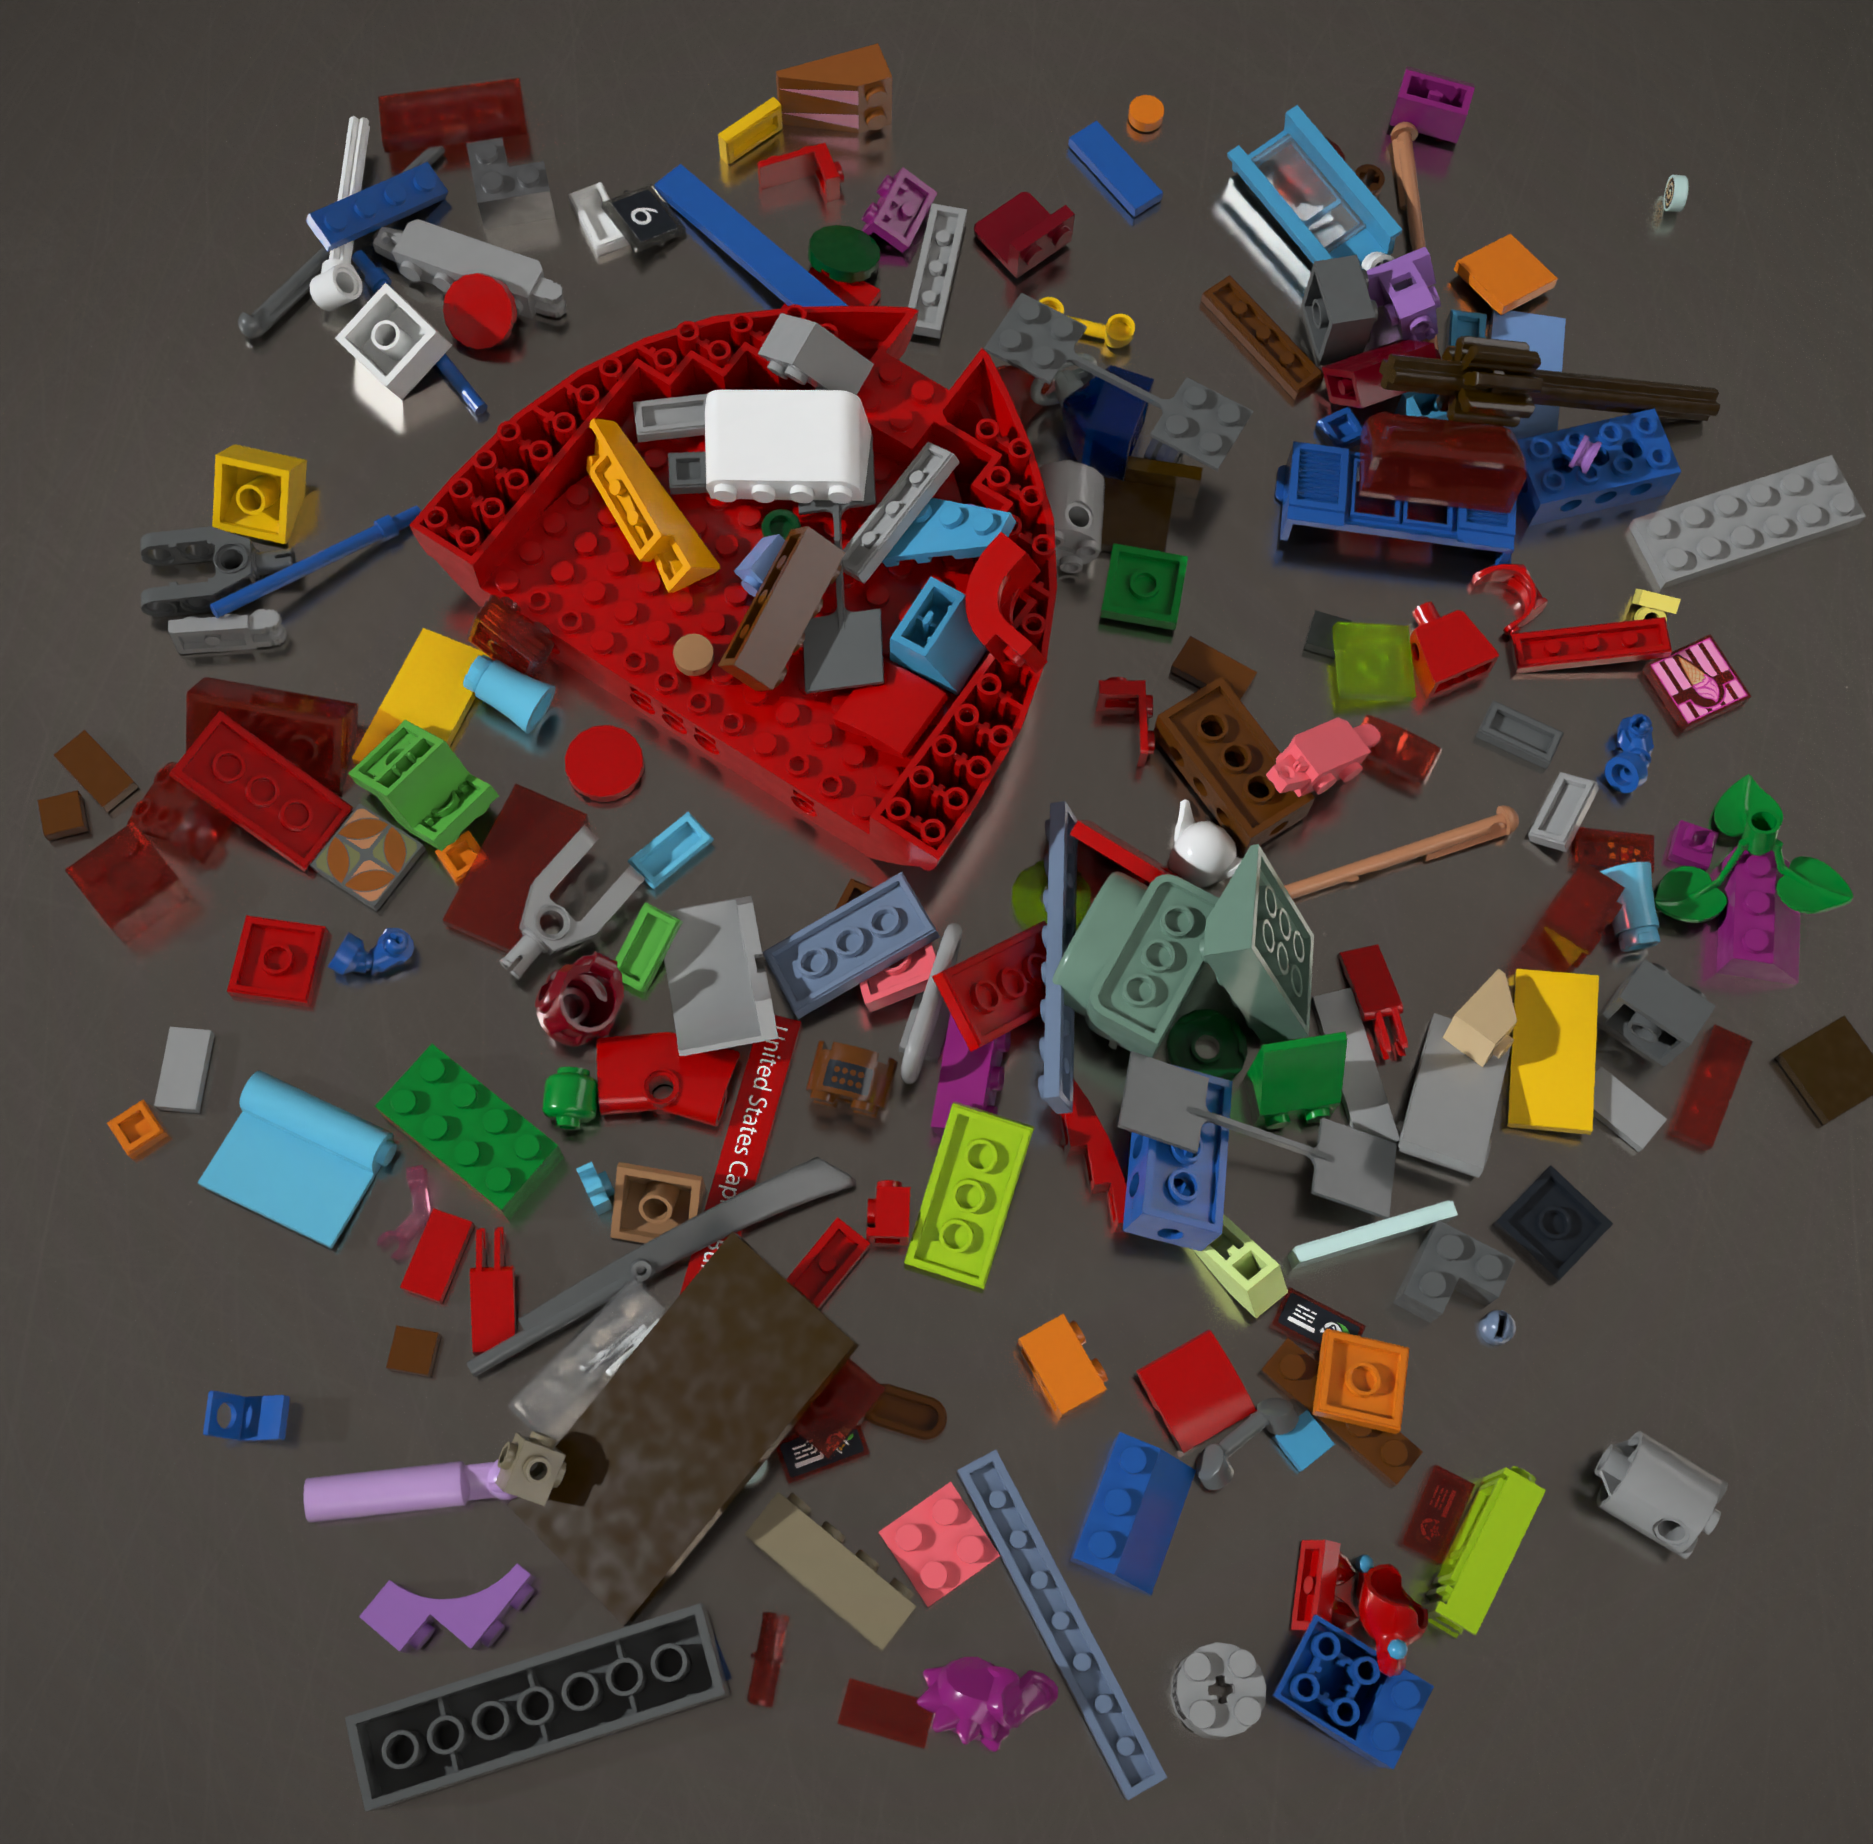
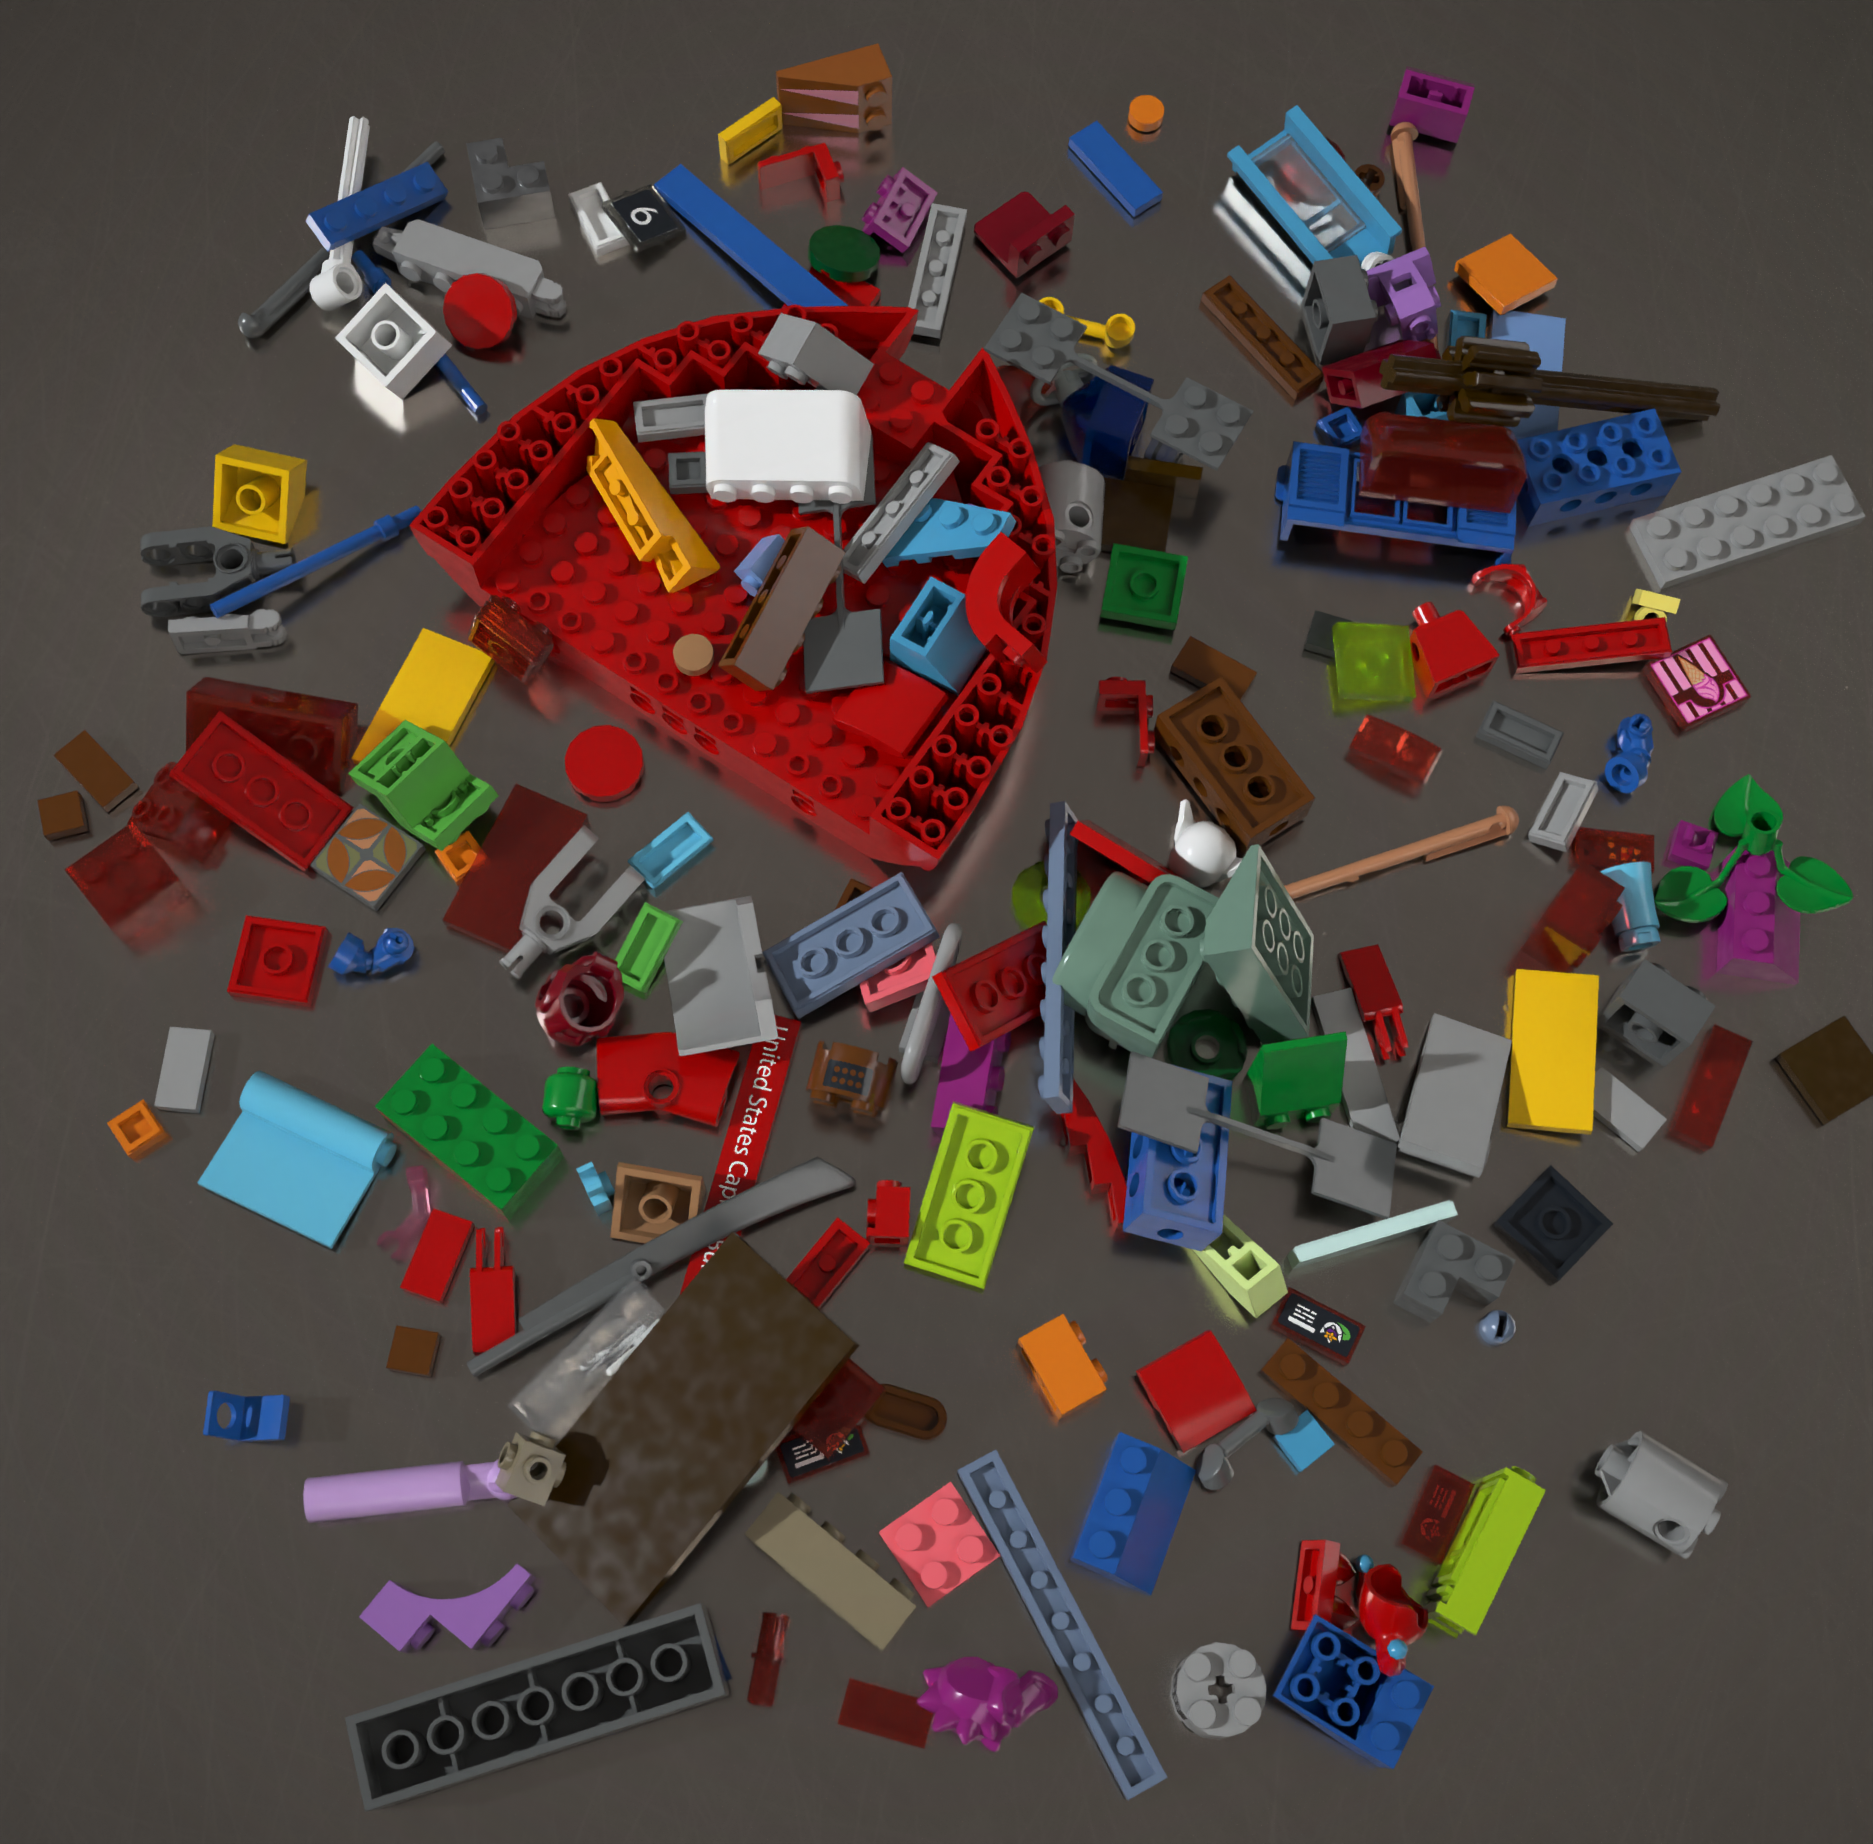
clear red tile [378,78,528,153] -> none
medium azure plant [463,654,556,734] -> none
dark green tile [762,509,801,540] -> none
coral hinge [1266,717,1381,797] -> none
orange tile [1312,1329,1410,1434] -> none
tan slope [1442,969,1517,1067] -> none
medium lavender bush [1569,435,1602,474] -> none
light aqua tile [1664,175,1689,212] -> none

